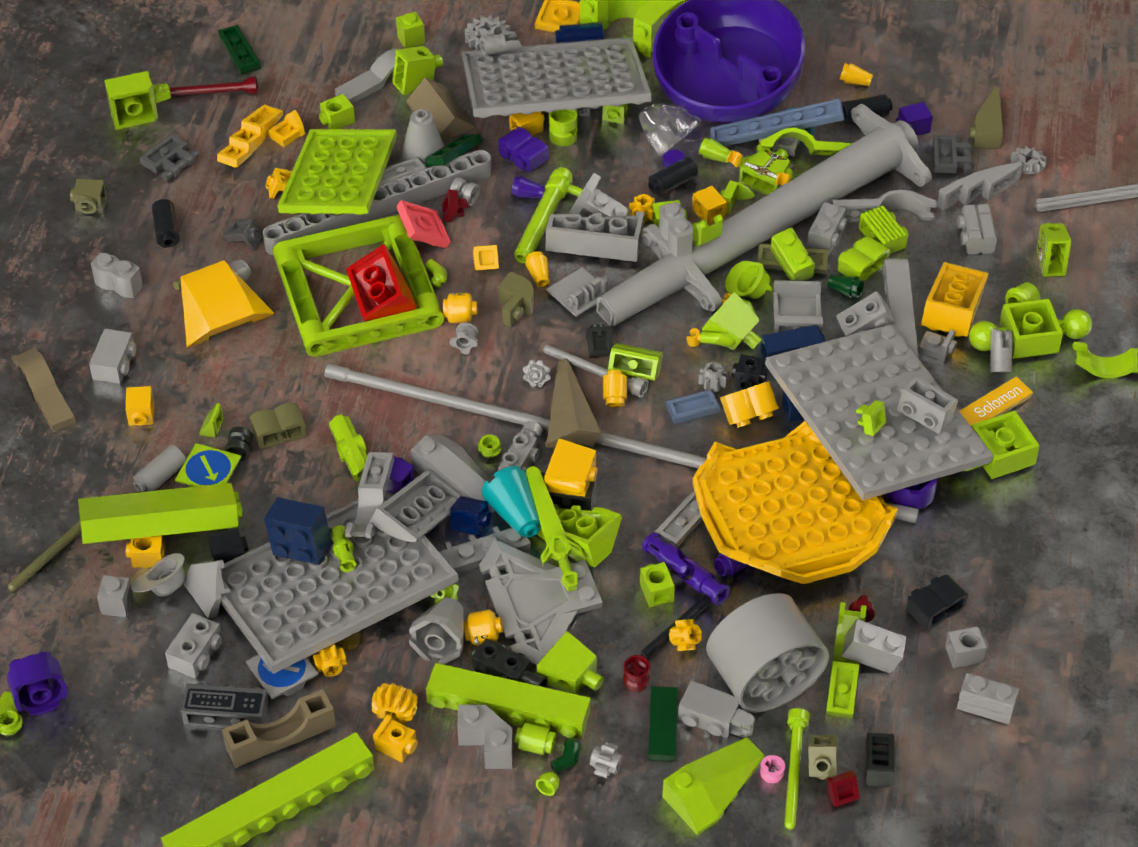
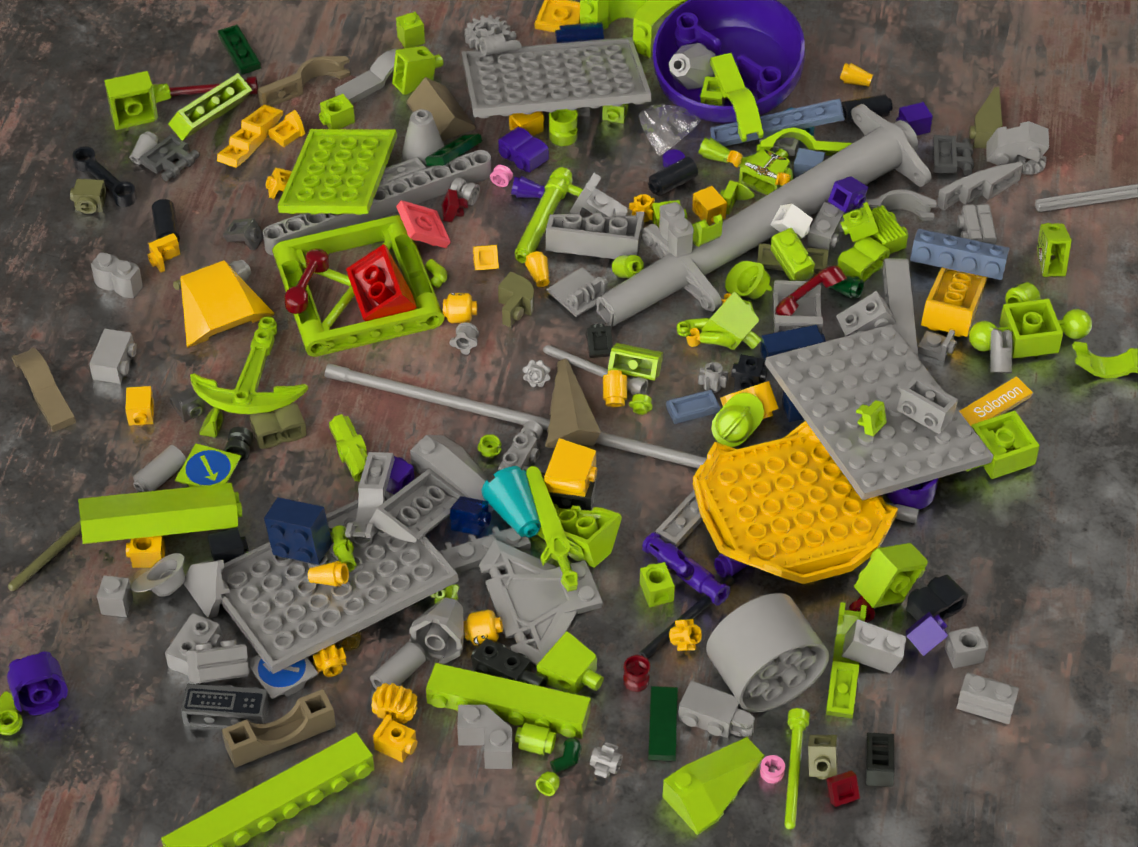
none -> black piece [72,146,137,207]
none -> light grey cone [129,131,160,165]
none -> yellow bracket [147,233,180,273]
none -> lime brick [168,73,252,141]
none -> flat silver bracket [170,387,206,422]
none -> light grey brick [186,639,249,683]
none -> lime piece [190,316,308,414]
none -> dark tan piece [258,56,351,107]
none -> dark red piece [284,249,329,314]
none -> yellow cone [308,561,349,587]
none -> light grey brick [370,642,426,689]
none -> bright pink bush [490,165,513,187]
none -> lime brick [612,255,644,279]
none -> lime plate [629,394,653,415]
none -> light grey cone [669,43,715,90]
none -> lime arm [676,318,710,337]
none -> lime brick [700,76,726,106]
none -> lime piece [710,53,764,142]
none -> lime piece [711,393,764,447]
none -> white brick [770,204,813,239]
none -> dark red piece [775,265,847,316]
none -> sand blue brick [793,148,825,179]
none -> dark purple brick [828,176,868,213]
none -> lime brick [840,202,879,242]
none -> lime hinge [854,543,928,608]
none -> brick [905,611,948,656]
none -> sand blue brick [910,229,1010,280]
none -> light grey brick [986,121,1049,166]

